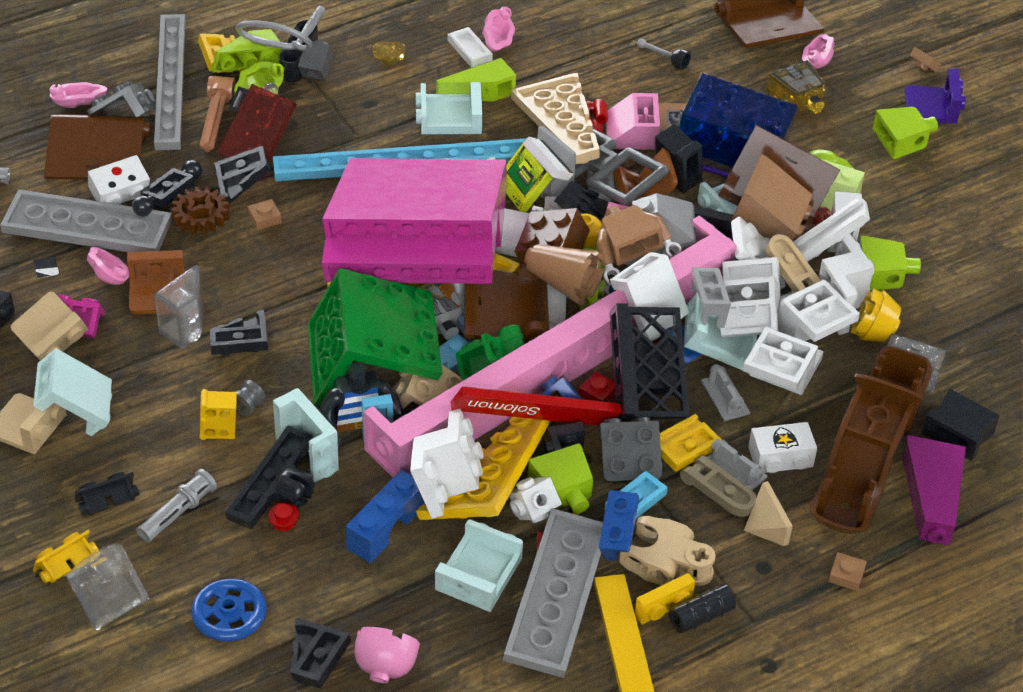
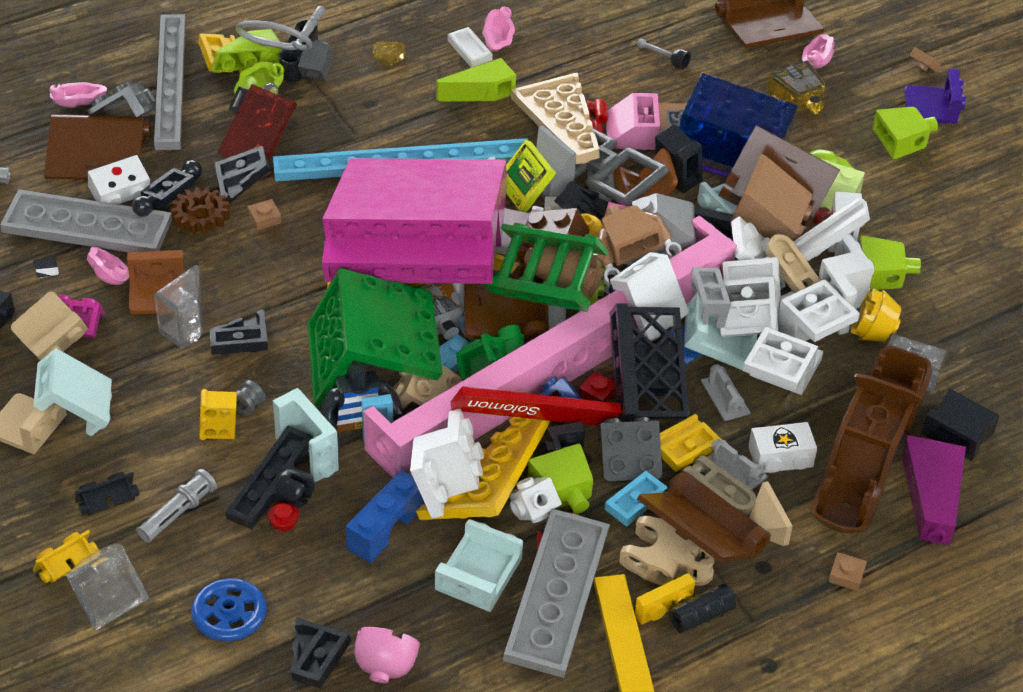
nougat axle [199,76,236,152] -> none
light aqua panel [416,82,482,134] -> none
white tile [523,136,574,180] -> none
blue bracket [599,490,639,561] -> none
none -> green fence [481,222,609,312]
none -> reddish brown door [637,472,771,562]

